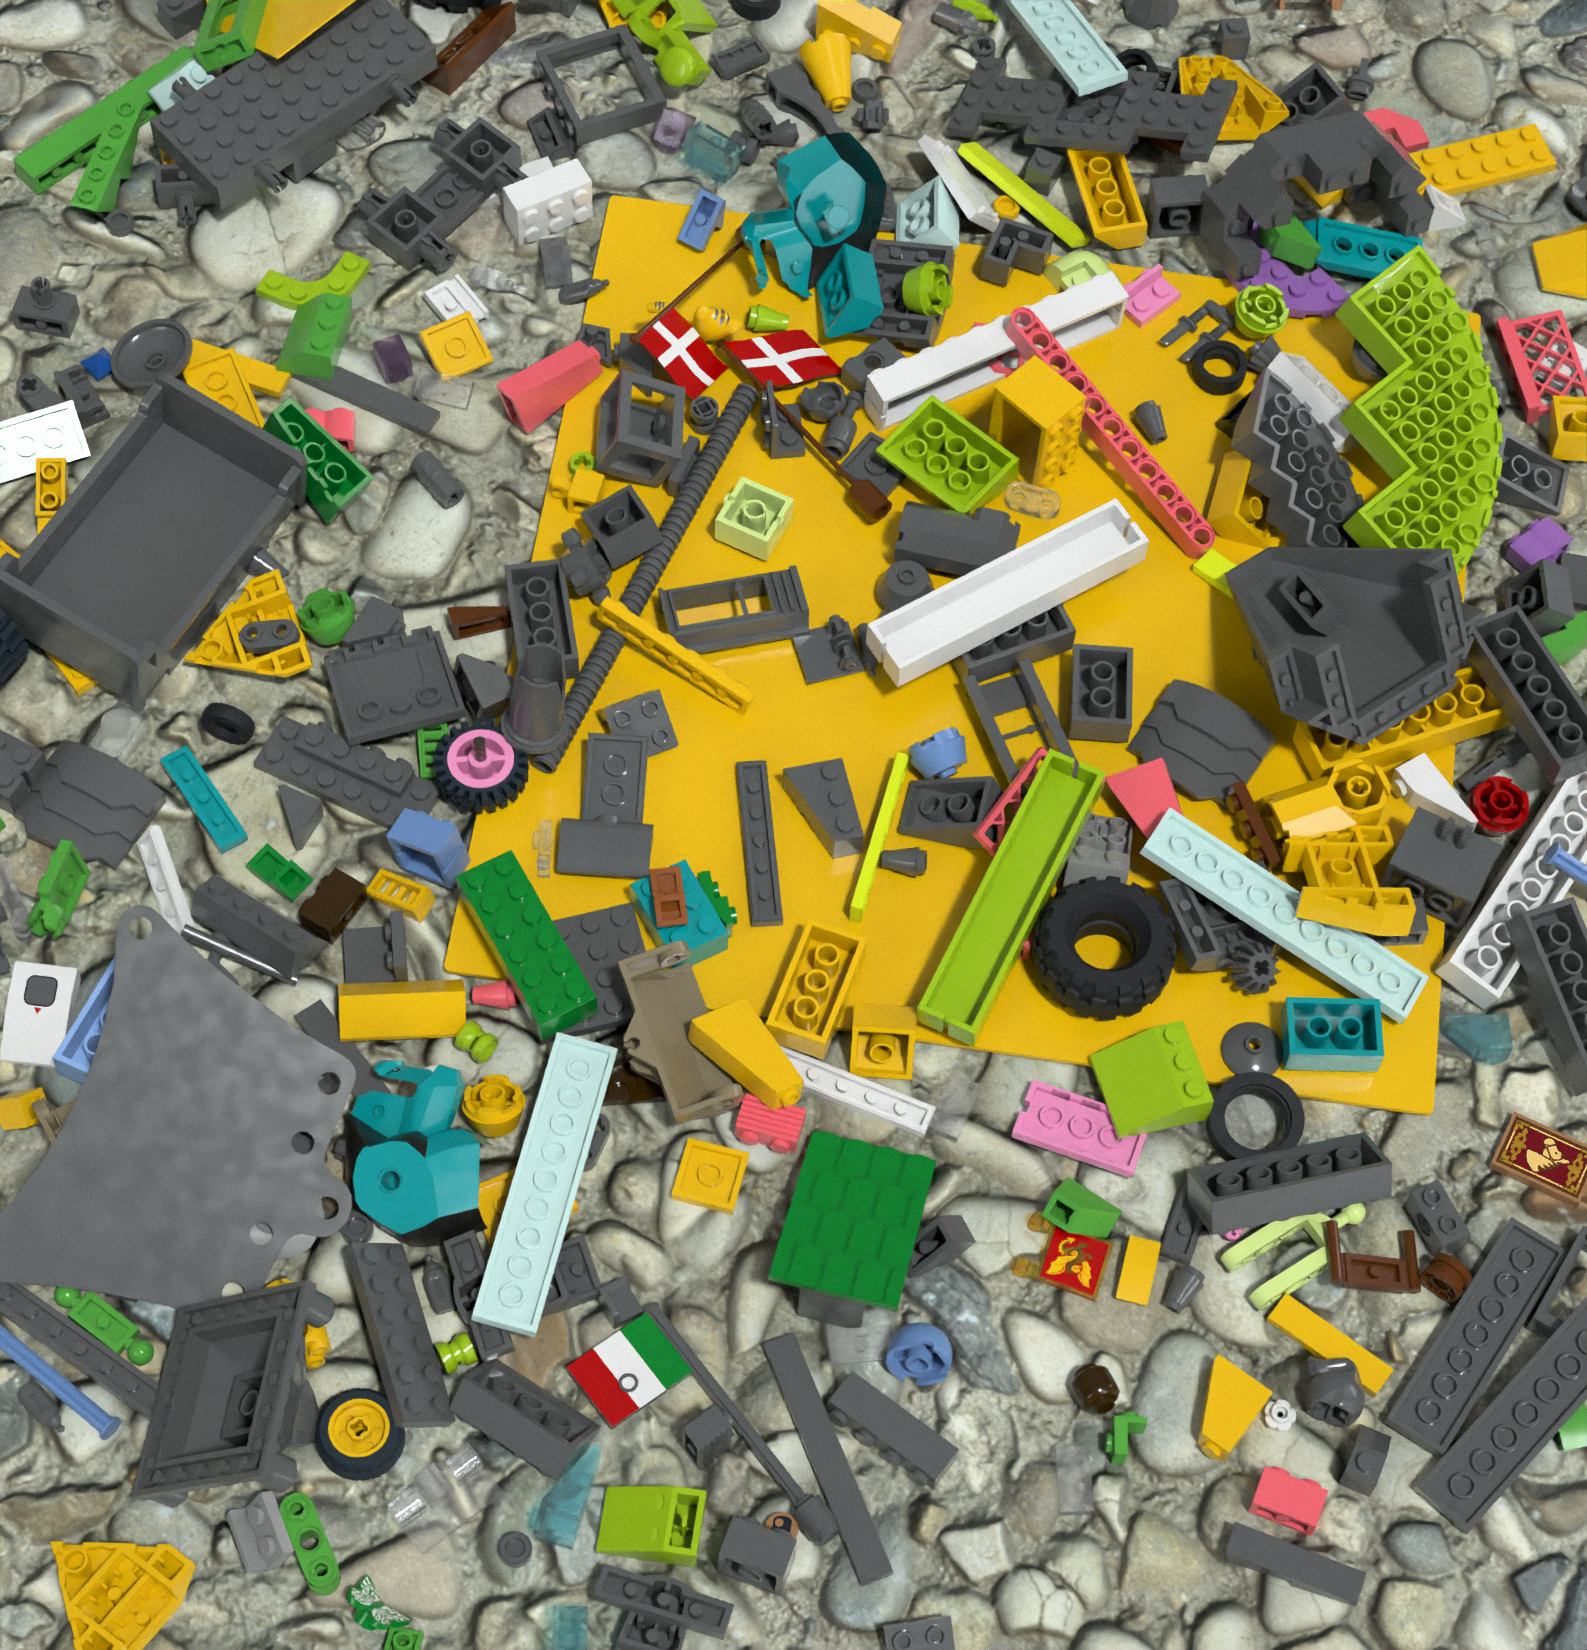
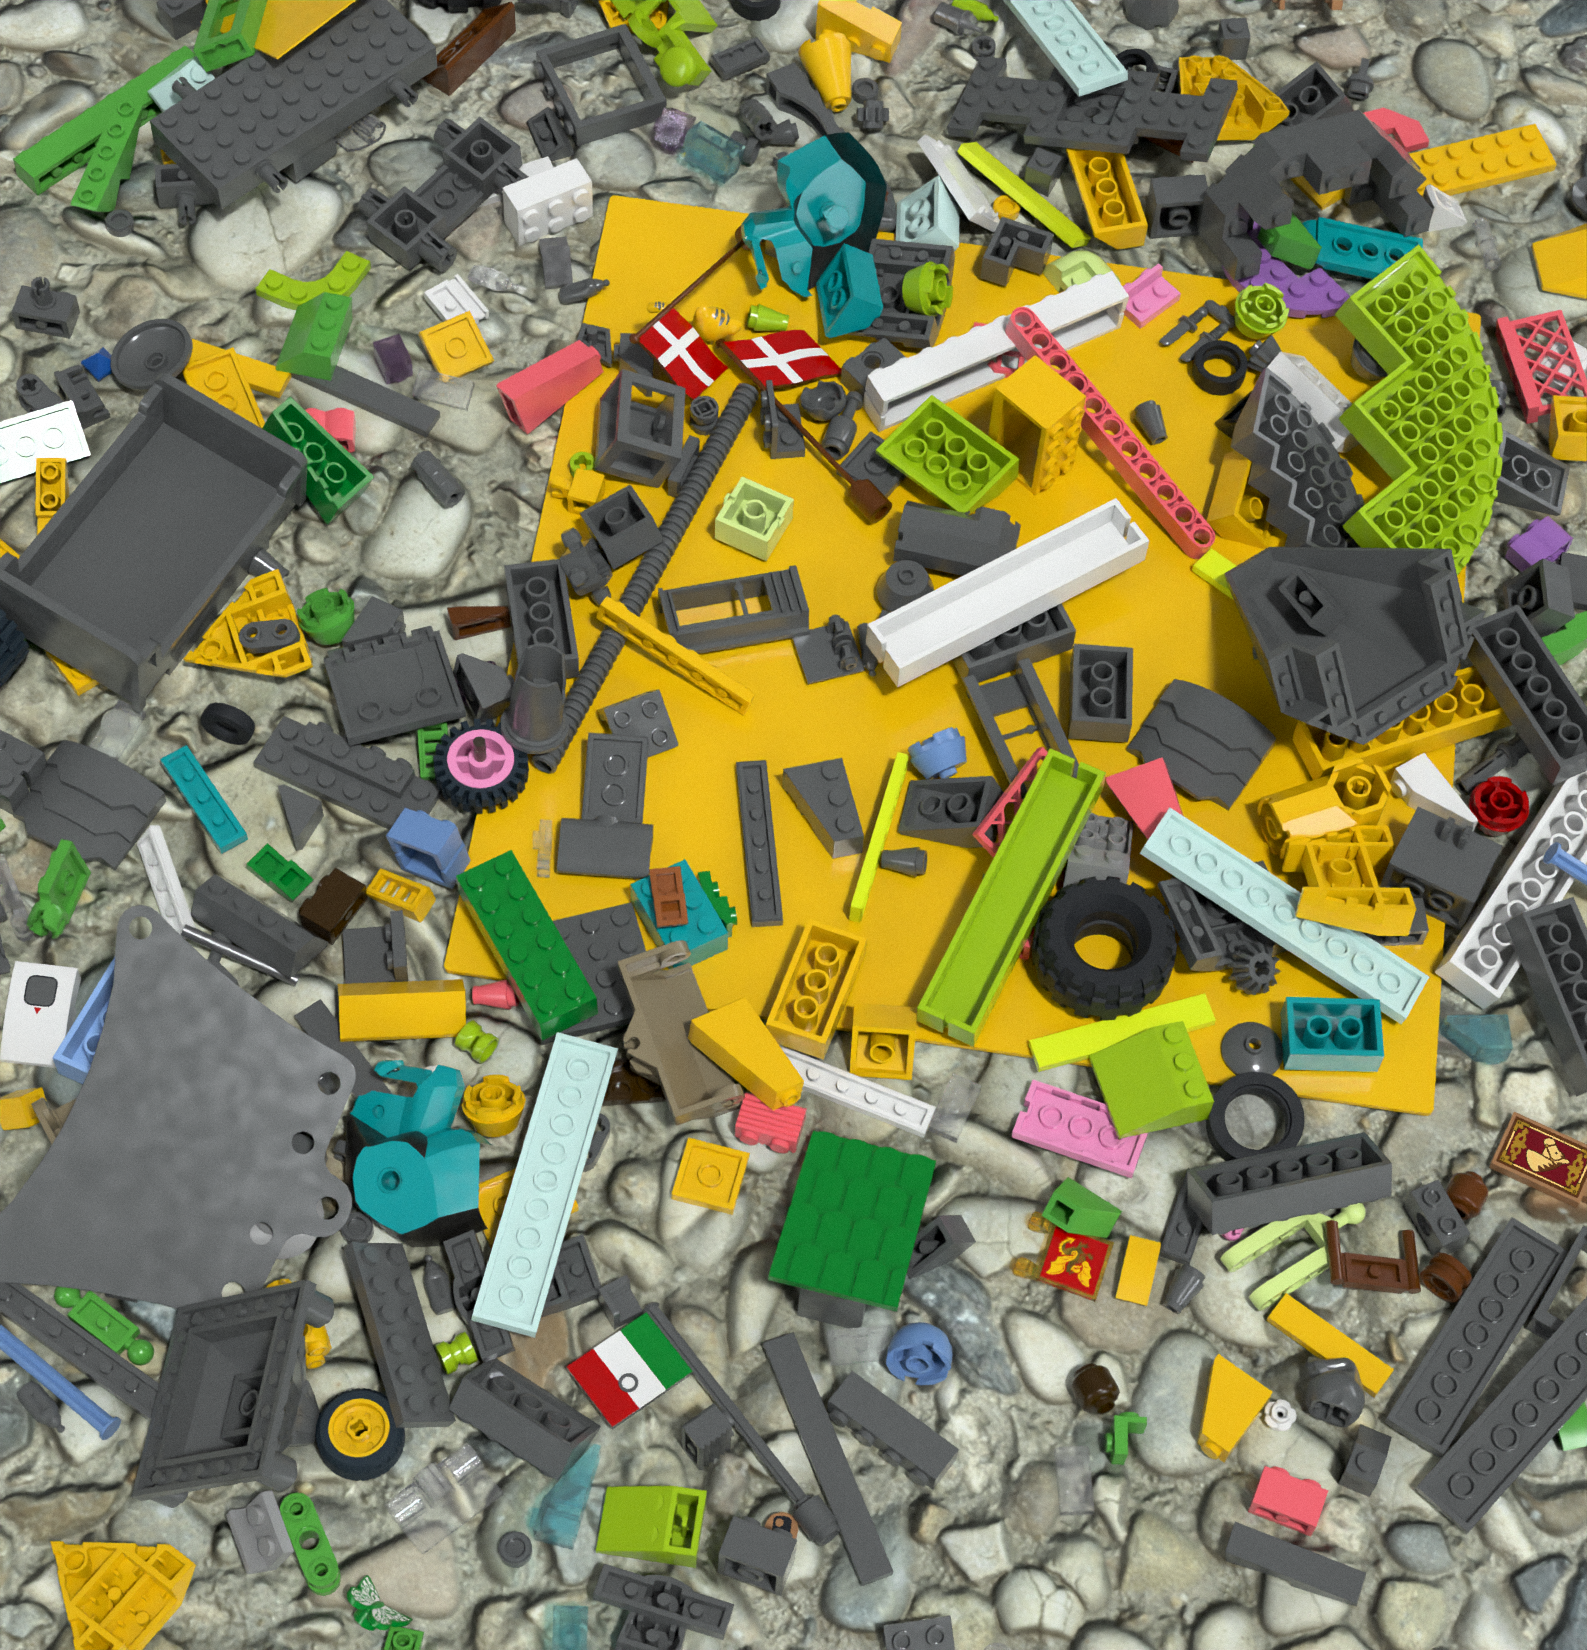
medium blue slope [677,188,726,251] -> none
clear plate [1004,481,1061,520] -> none
reddish brown plate [1226,780,1281,872] -> none
none -> neon yellow tile [1028,993,1216,1072]
none -> reddish brown head [1444,1171,1489,1220]

